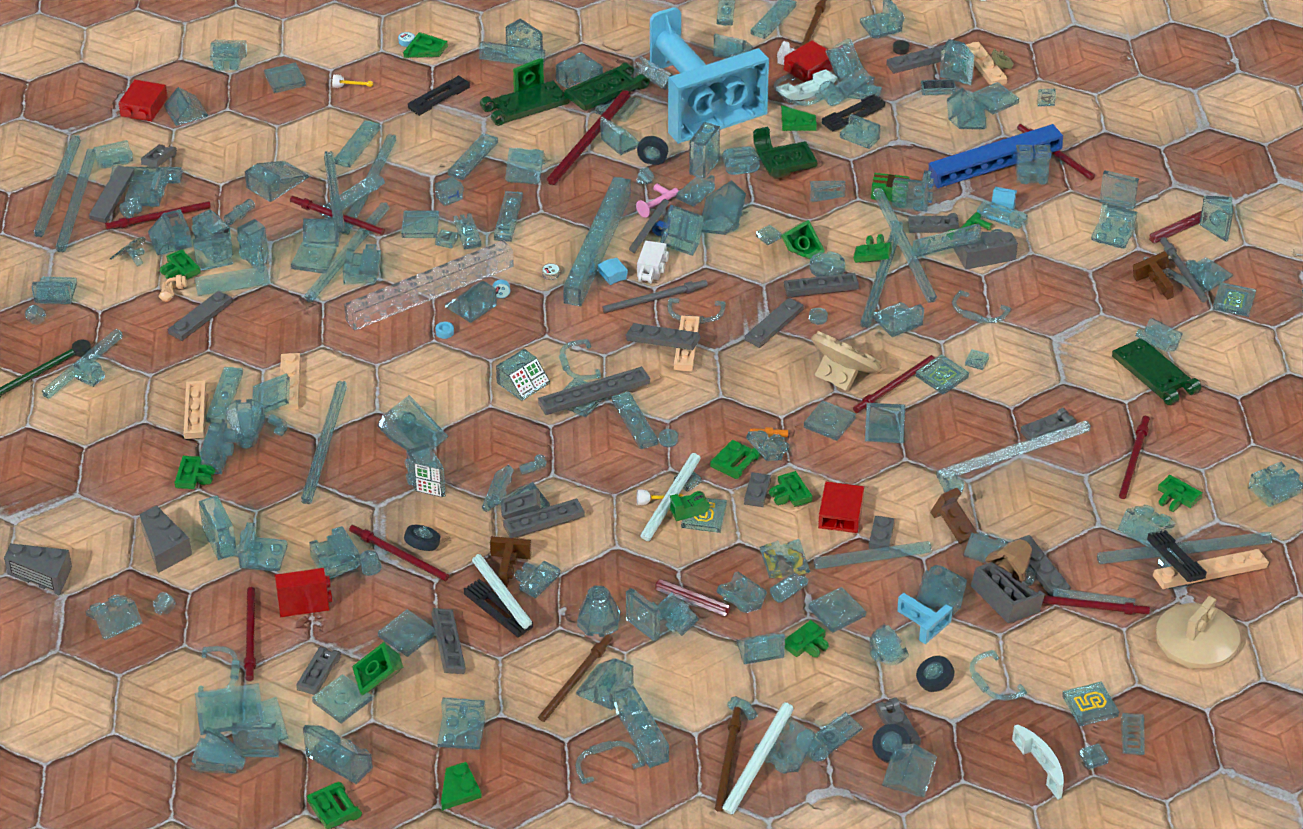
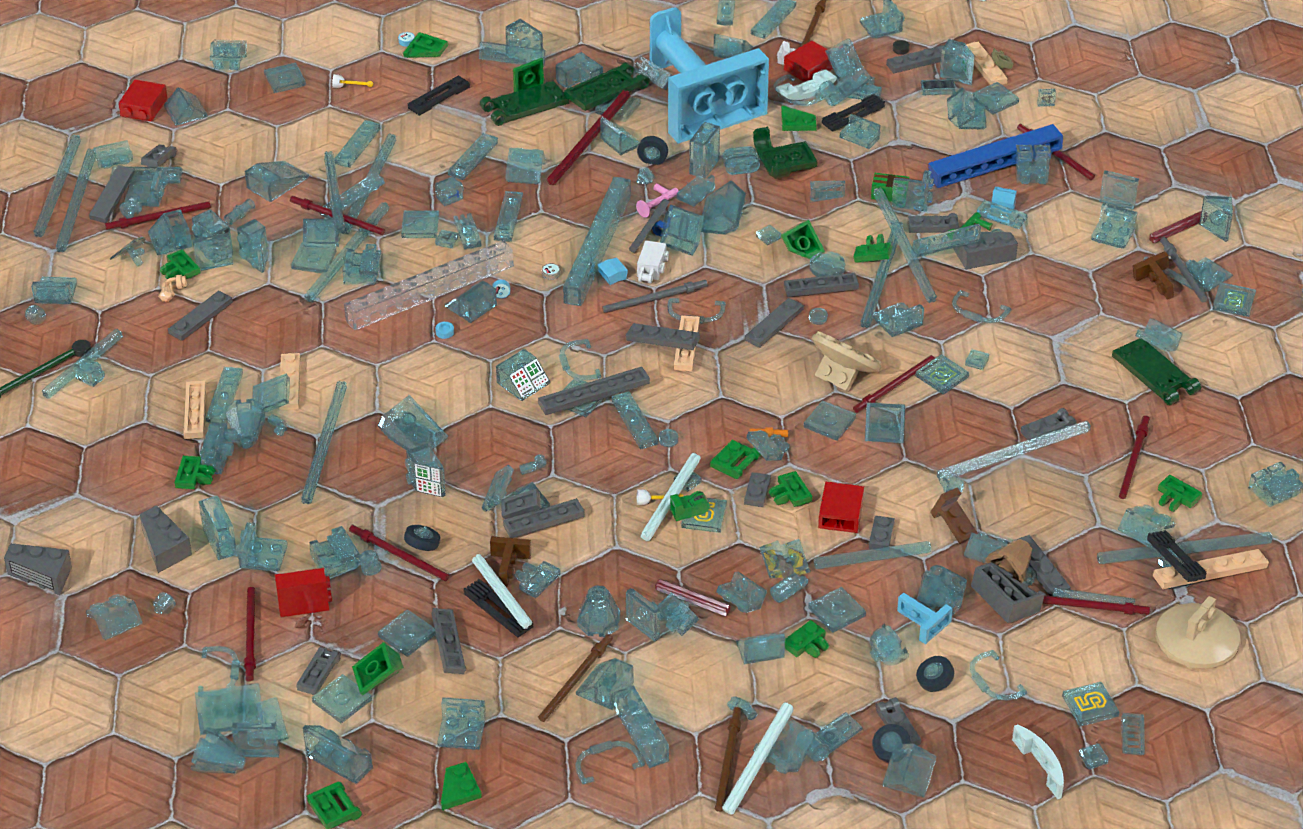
clear light blue plate [194,266,270,296] -> none

